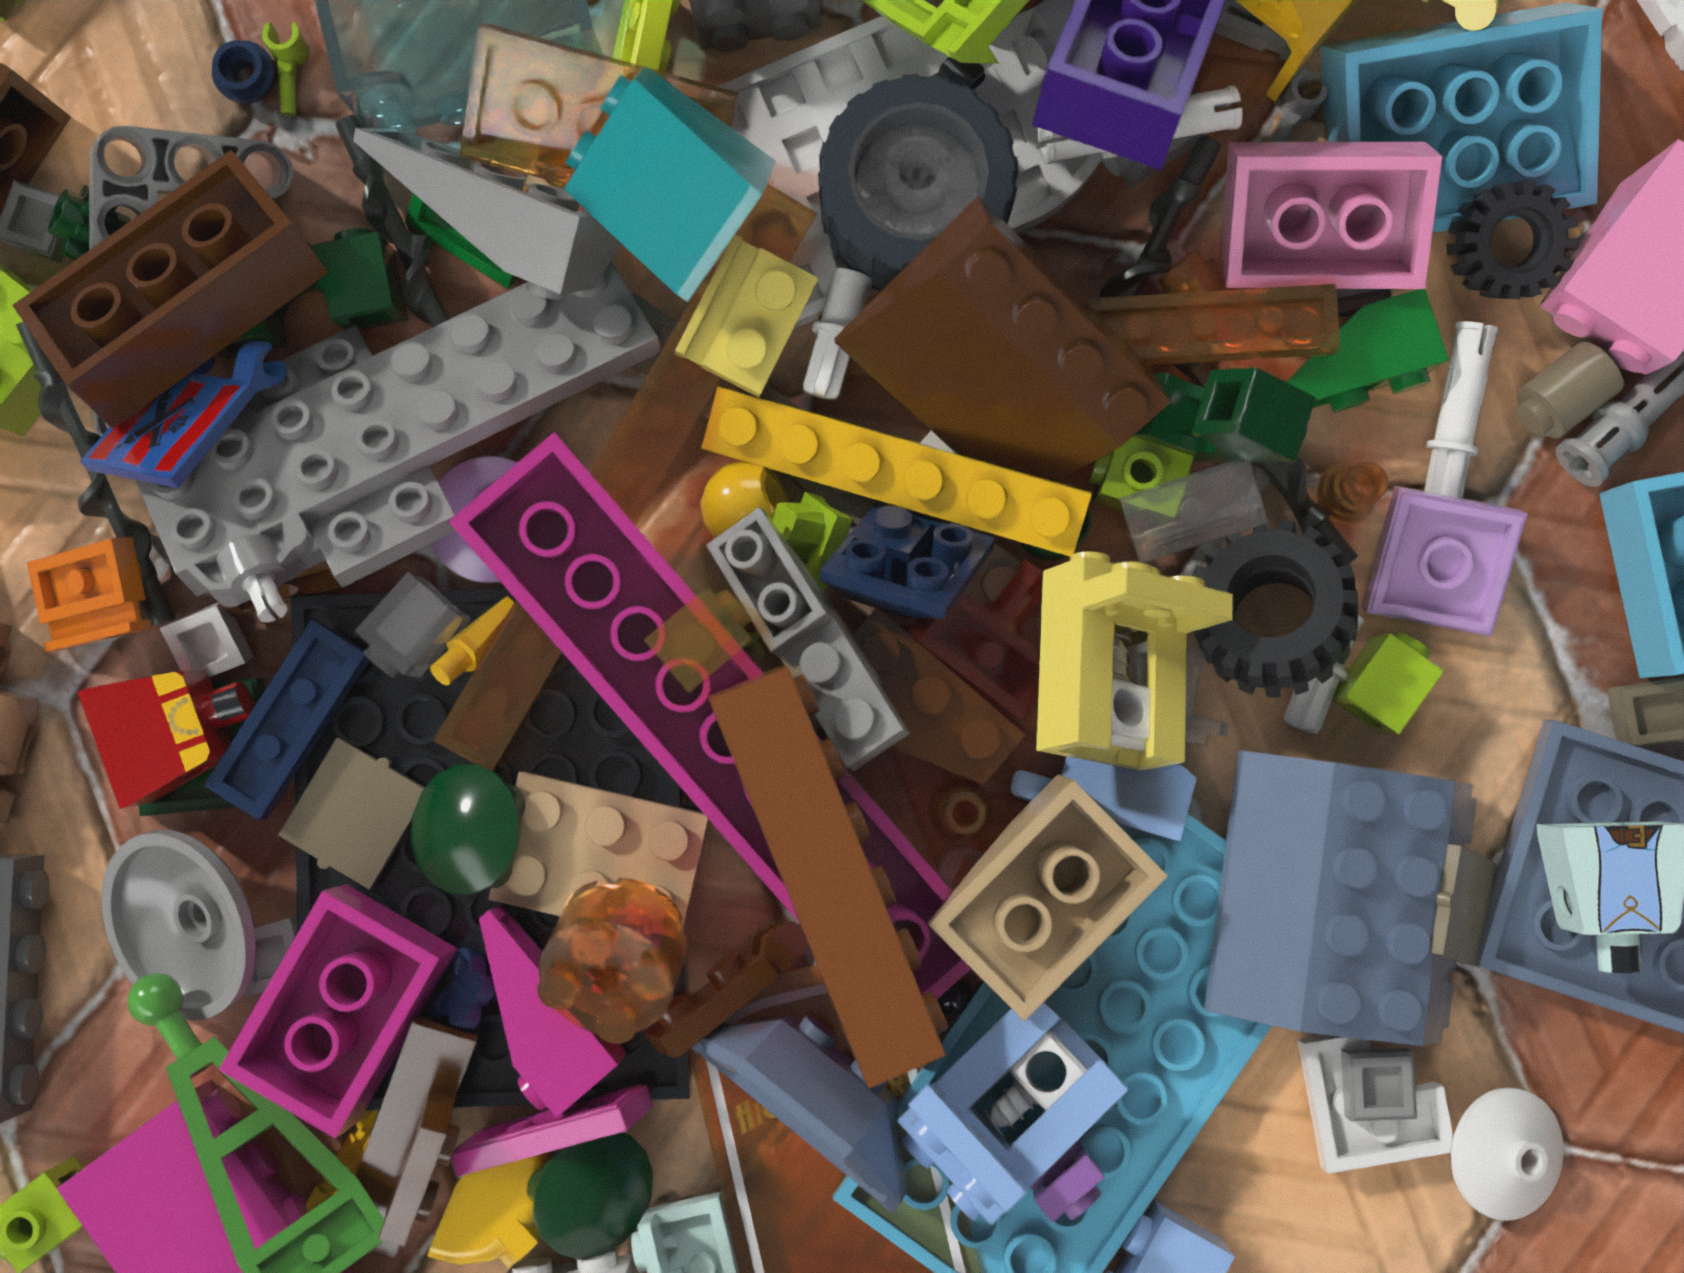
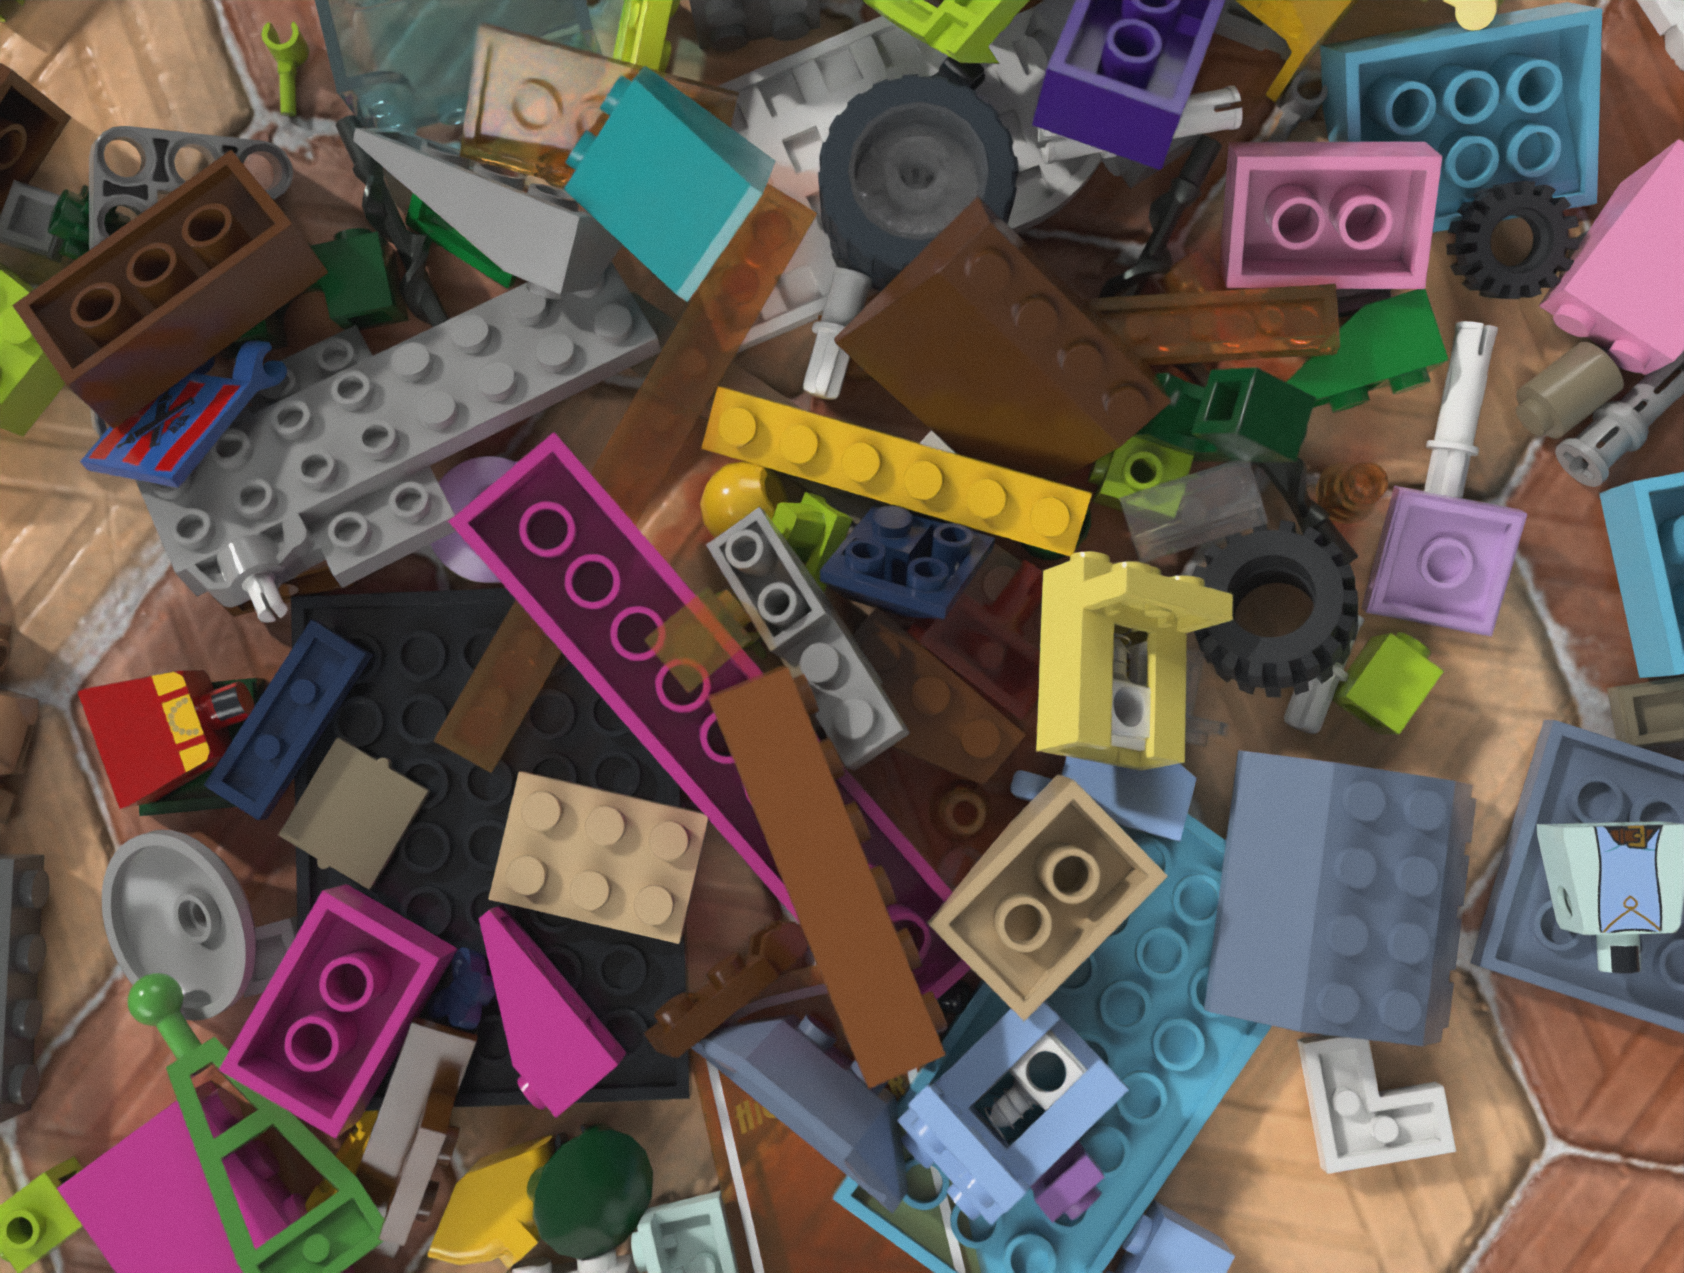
pearl dark grey piece [16,322,175,626] -> none
orange plate [27,537,152,652] -> none
white plate [159,603,254,677] -> none
dark blue plate [212,40,276,104] -> none
clear brick [355,572,471,677] -> none
dark green dish [411,765,525,895] -> none
yellow bar [430,596,516,685] -> none
dark pink tile [451,1084,654,1177] -> none
clear orange brick [537,878,688,1044] -> none
light yellow plate [675,234,819,397] -> none
light grey tile [1341,1048,1417,1121] -> none
dark tan piece [1430,844,1497,968] -> none
white dish [1451,1087,1564,1220] -> none

